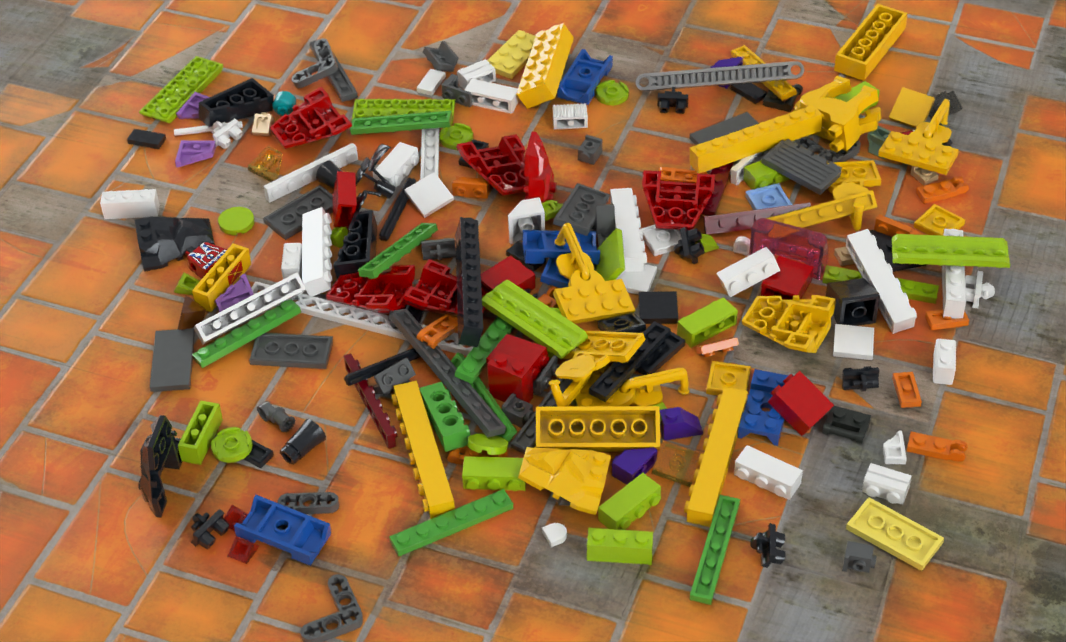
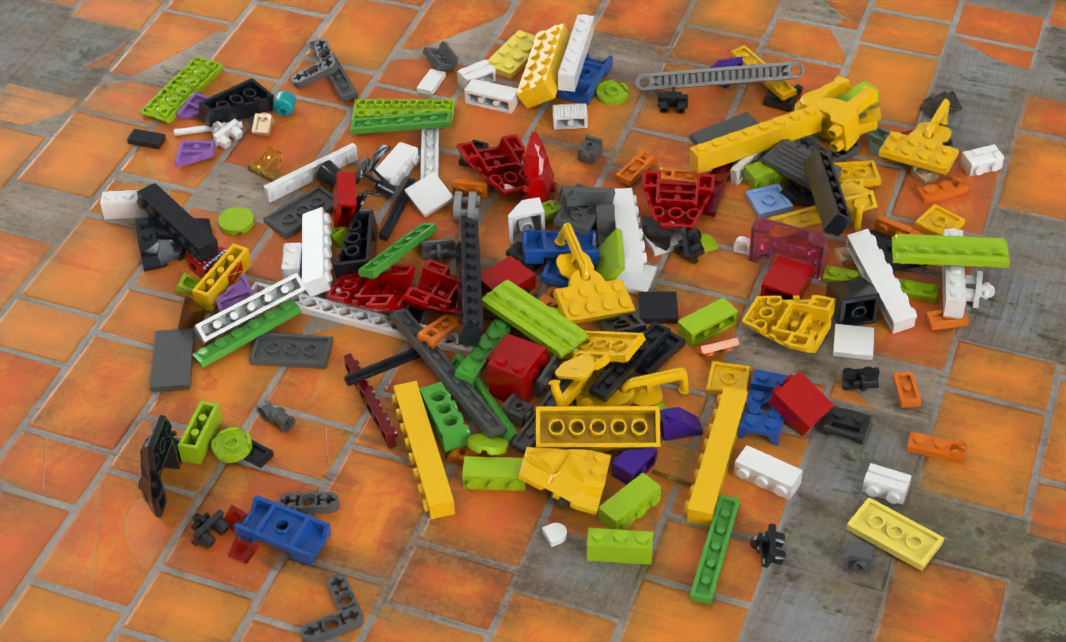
red wedge [270,87,352,149] -> none
black plant [280,419,326,465] -> none
dark grey bracket [373,358,416,396] -> none
bright green plate [389,489,514,556] -> none
lime tile [439,123,474,150] -> none
dark grey bracket [441,74,472,108] -> none
plate [703,203,811,235] -> none
white brick [716,247,780,297] -> none
black tile [731,83,767,104] -> none
yellow brick [834,4,907,81] -> none
white tile [883,431,907,464] -> none
yellow tile [889,87,935,128] -> none
white brick [933,339,956,385] -> none
none -> black brick [136,183,219,263]
none -> light grey brick [453,191,480,221]
none -> white brick [558,14,594,92]
none -> dark grey hinge [558,186,616,207]
none -> orange plate [615,150,657,186]
none -> black slope [642,215,671,251]
none -> black slope [780,181,815,207]
none -> black brick [803,149,852,237]
none -> white brick [960,144,1004,177]

